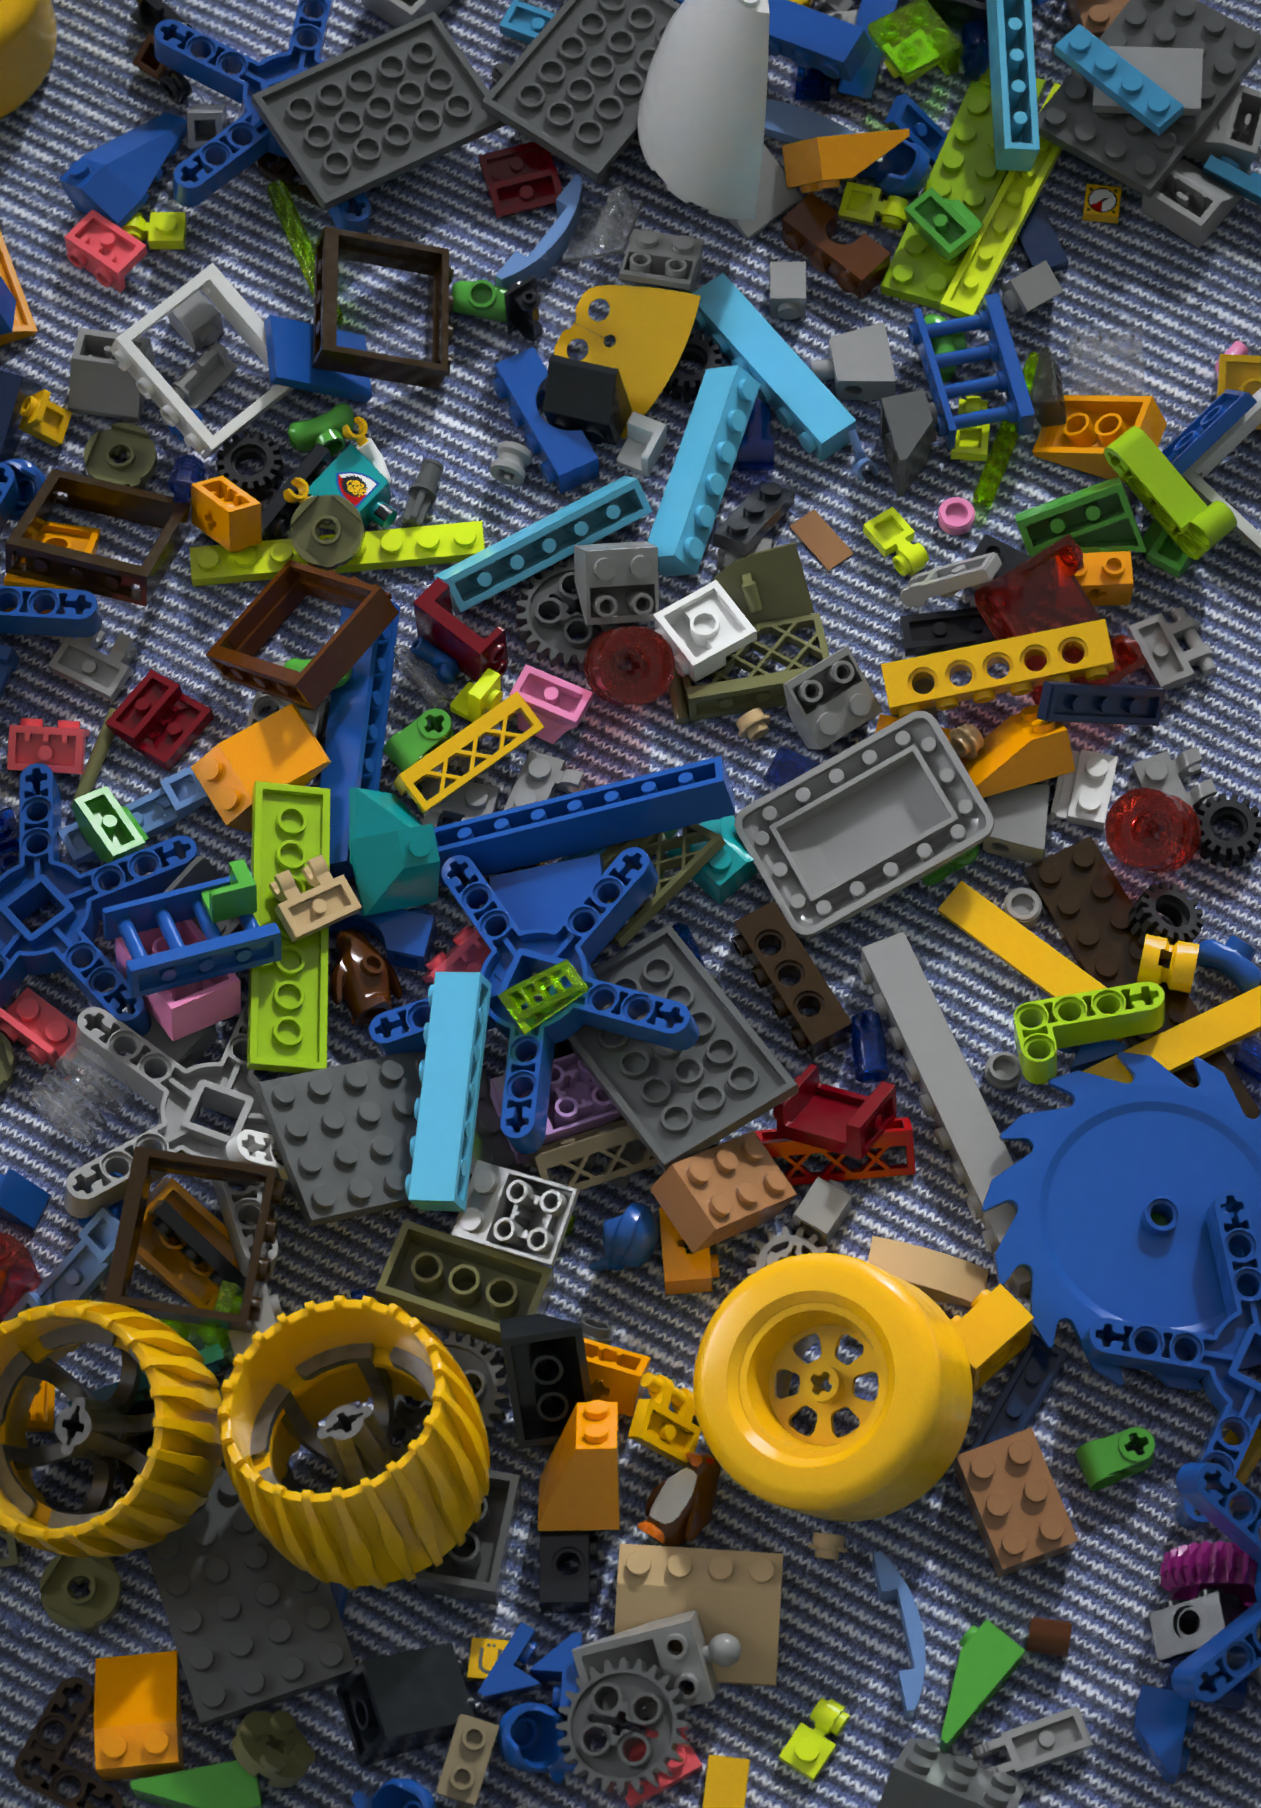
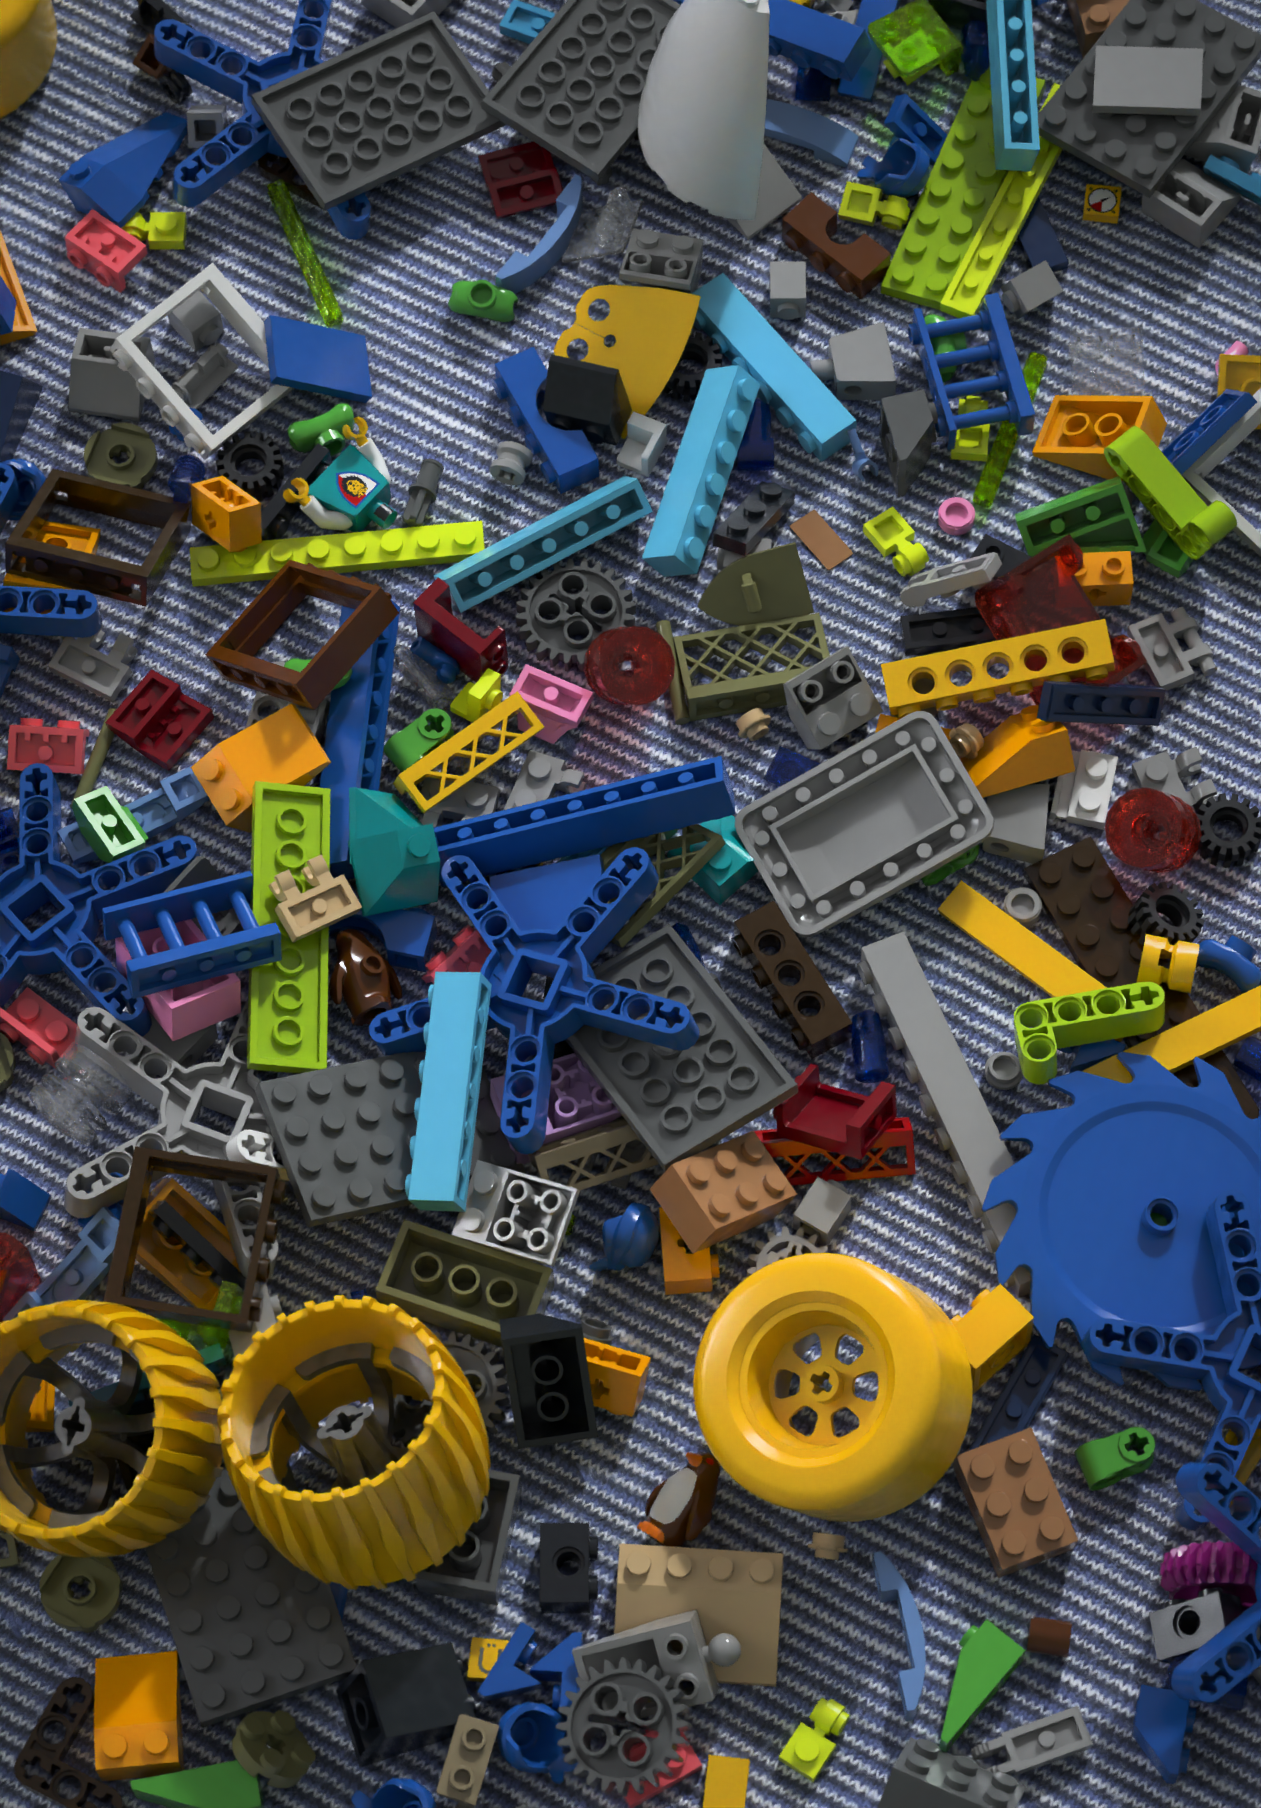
yellow bracket [18,389,72,448] -> none
bright green panel [201,859,257,923] -> none
olive plate [290,494,365,570] -> none
dark brown window [312,226,454,390] -> none
clear neon green slope [498,959,589,1035] -> none
black hinge [504,275,543,341] -> none
light orange slope [538,1400,620,1531] -> none
light grey slope [574,541,659,625] -> none
yellow plate [628,1372,701,1466] -> none
white plate [652,580,757,682] -> none
light orange slope [782,129,910,194] -> none
tan slope [868,1236,989,1308] -> none
bright green slope [904,187,983,261] -> none
clear smoke slope [1030,347,1067,427] -> none
dark azure plate [1054,24,1184,136] -> none

